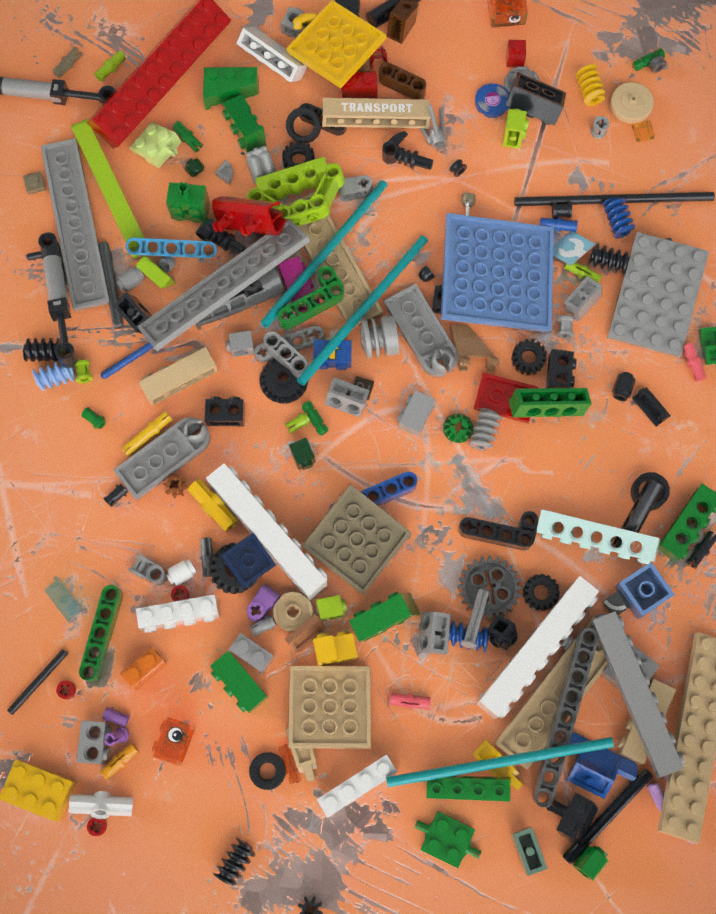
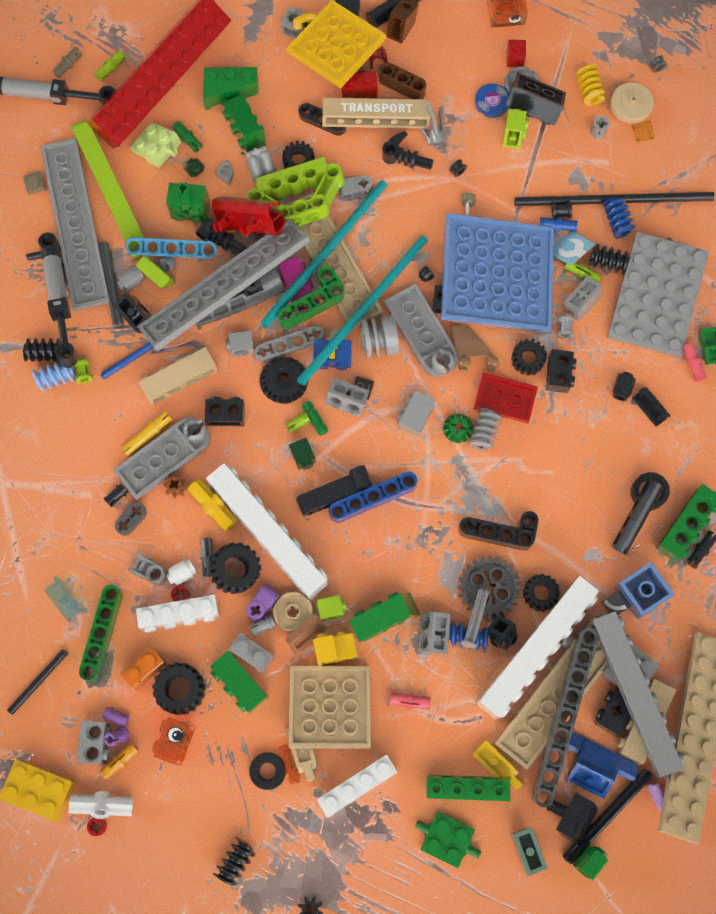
red bush [56,681,76,700] -> none
green pin [81,407,106,430] -> none
dark blue plate [220,533,276,589] -> none
white brick [236,26,307,82] -> none
light grey beam [263,331,308,378] -> none
black tyre [286,107,321,144] -> none
dark tan plate [302,484,412,595] -> none
teal piece [386,737,614,787] -> none
green brick [509,388,592,418] -> none
light aqua brick [537,509,660,564] -> none
green axle [632,48,665,71] -> none
none -> dark grey beam [115,503,147,536]
none -> black tyre [152,662,206,715]
none -> black beam [296,465,373,517]
none -> black brick [595,688,631,737]

